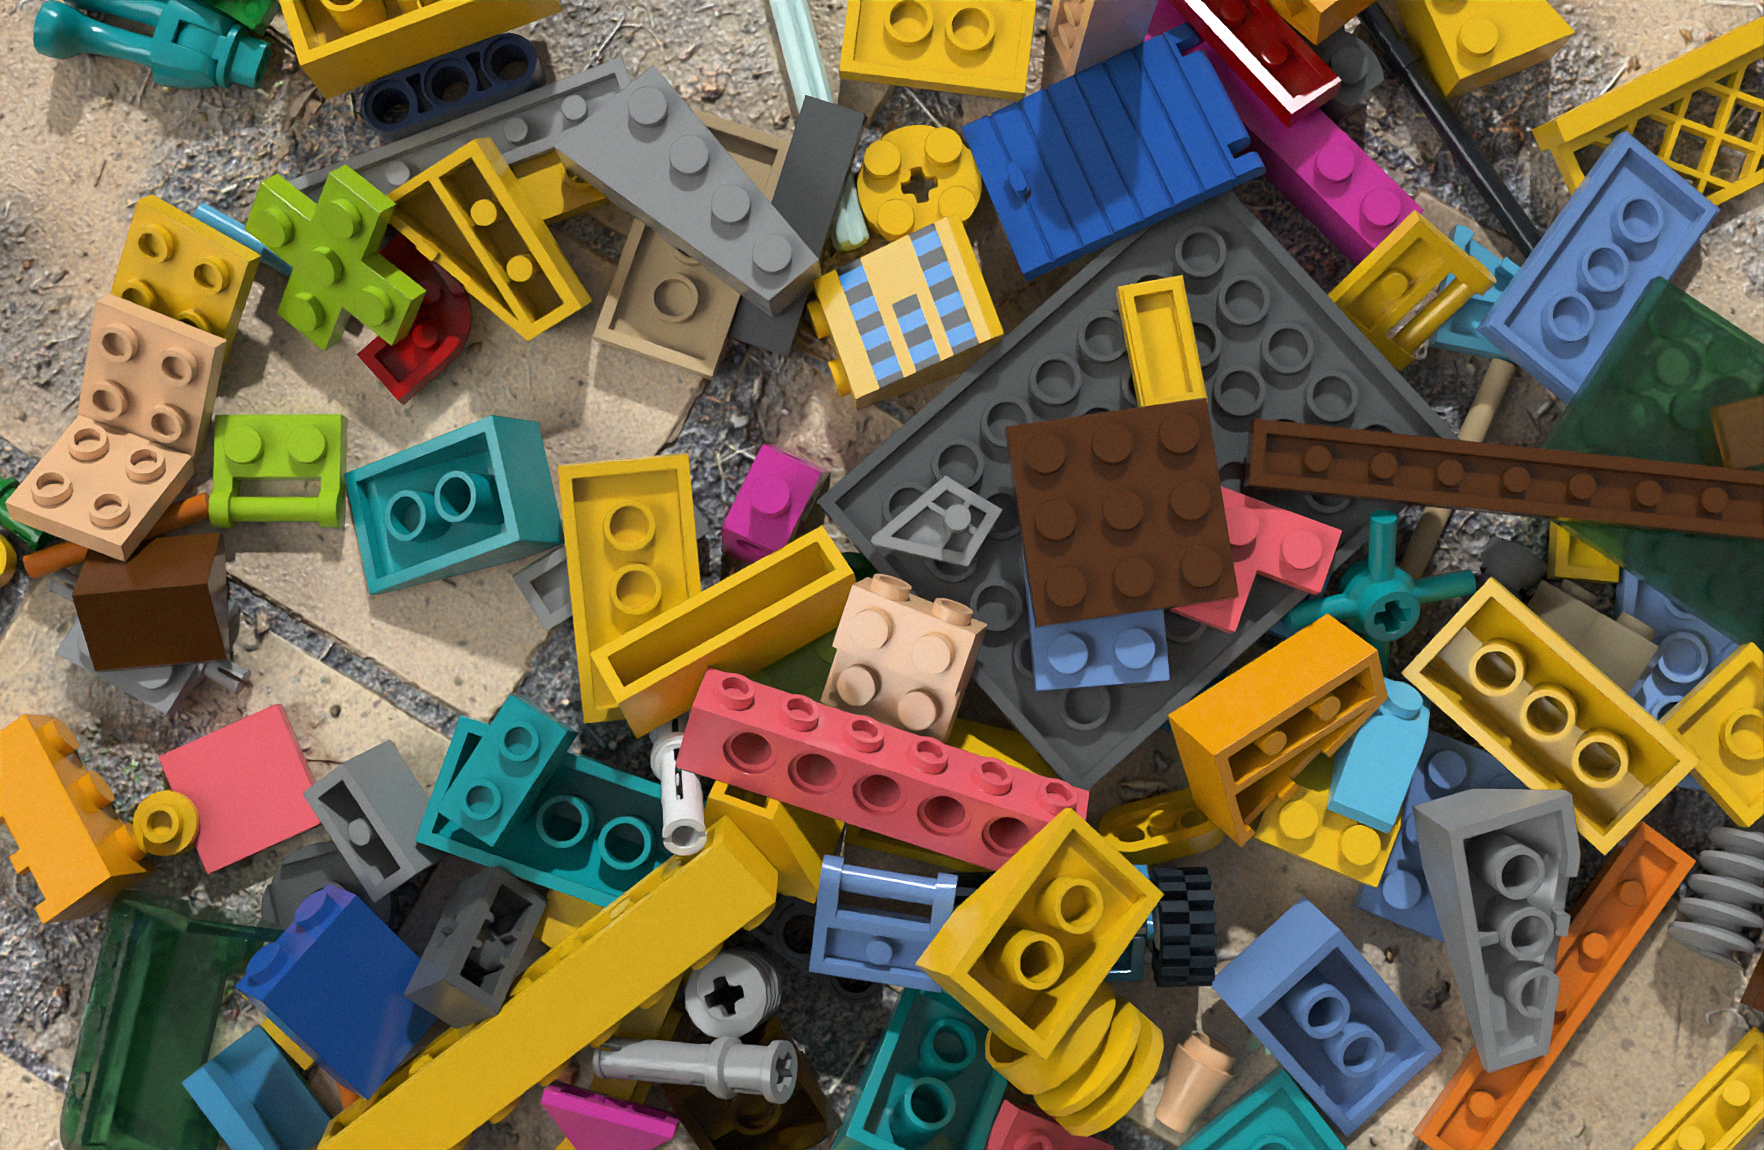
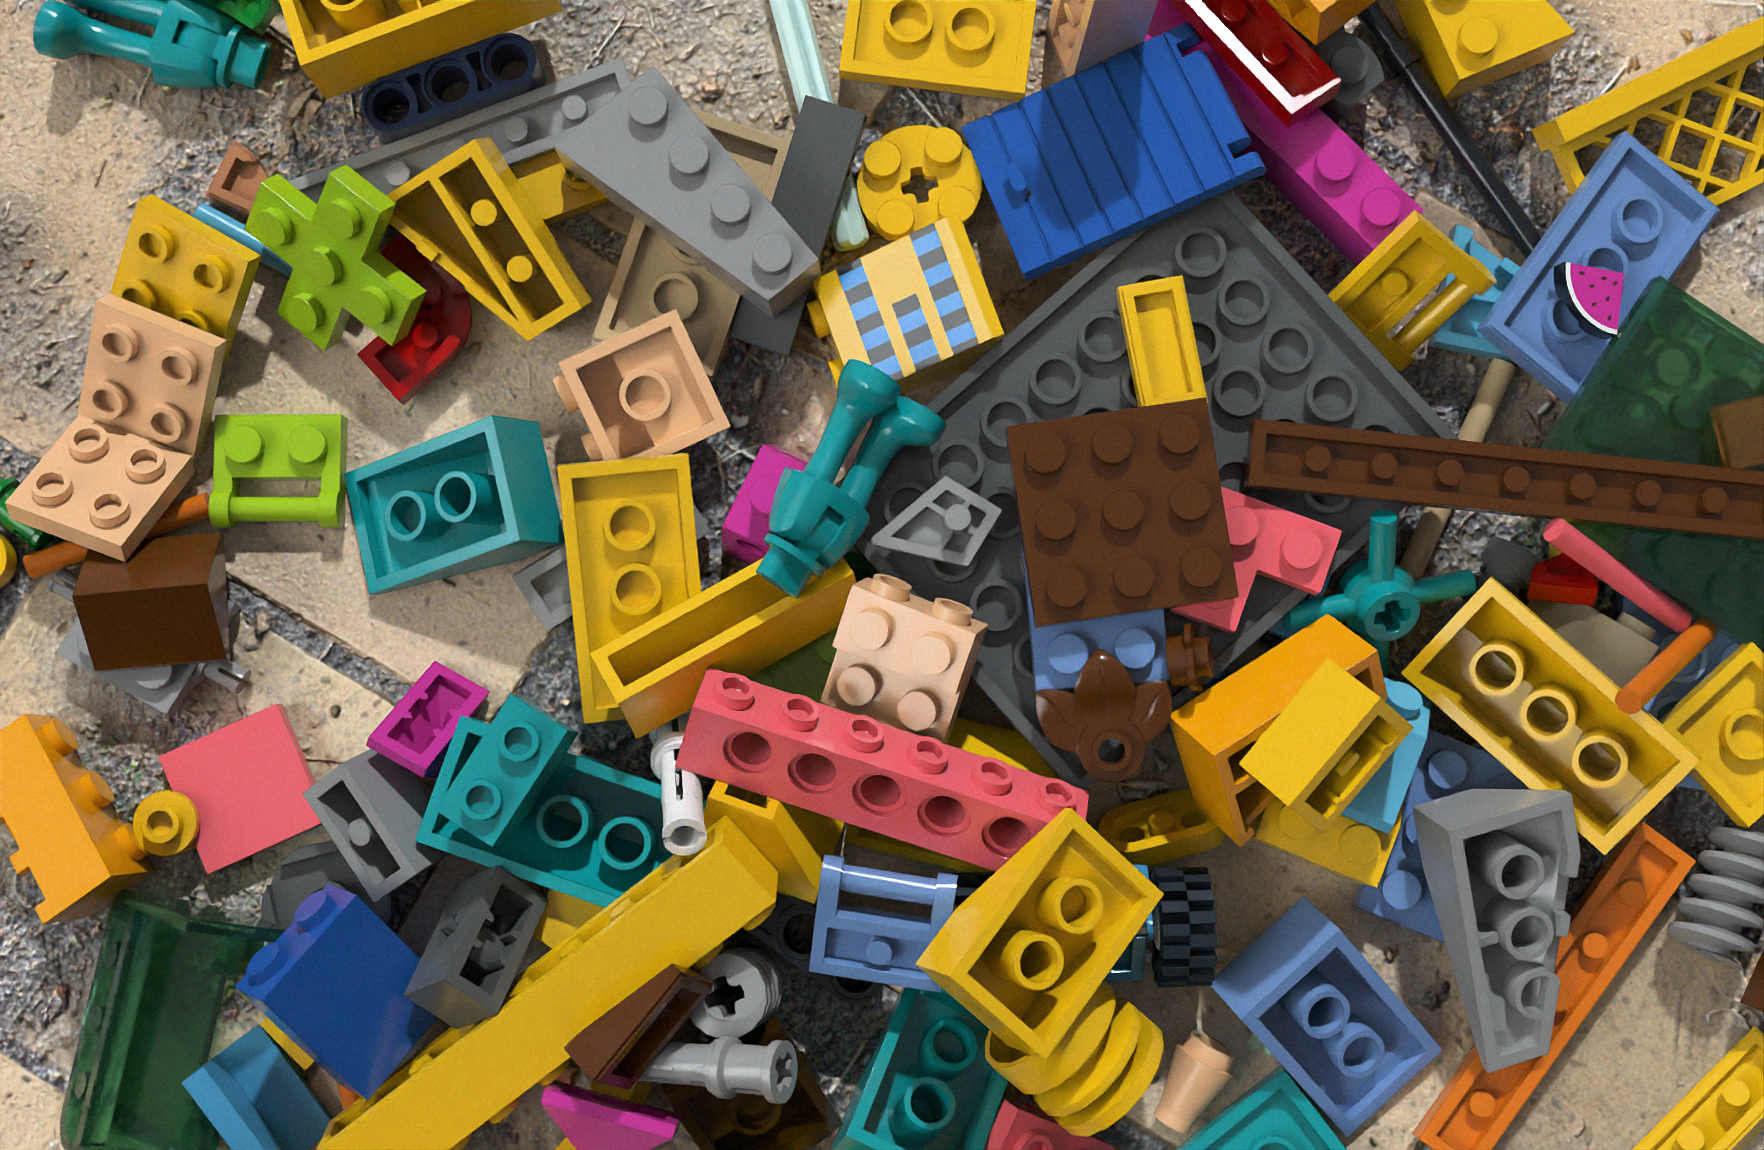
none -> nougat tile [205,140,269,217]
none -> dark pink slope [366,661,490,778]
none -> light nougat plate [553,308,731,462]
none -> reddish brown slope [564,963,714,1090]
none -> teal piece [756,359,947,599]
none -> reddish brown plate [1036,649,1172,783]
none -> reddish brown plate [1166,624,1214,692]
none -> yellow slope [1238,658,1414,834]
none -> red tile [1526,552,1598,606]
none -> coral bar [1543,518,1692,633]
none -> dark pink tile [1553,262,1624,340]
none -> orange bar [1615,619,1717,714]

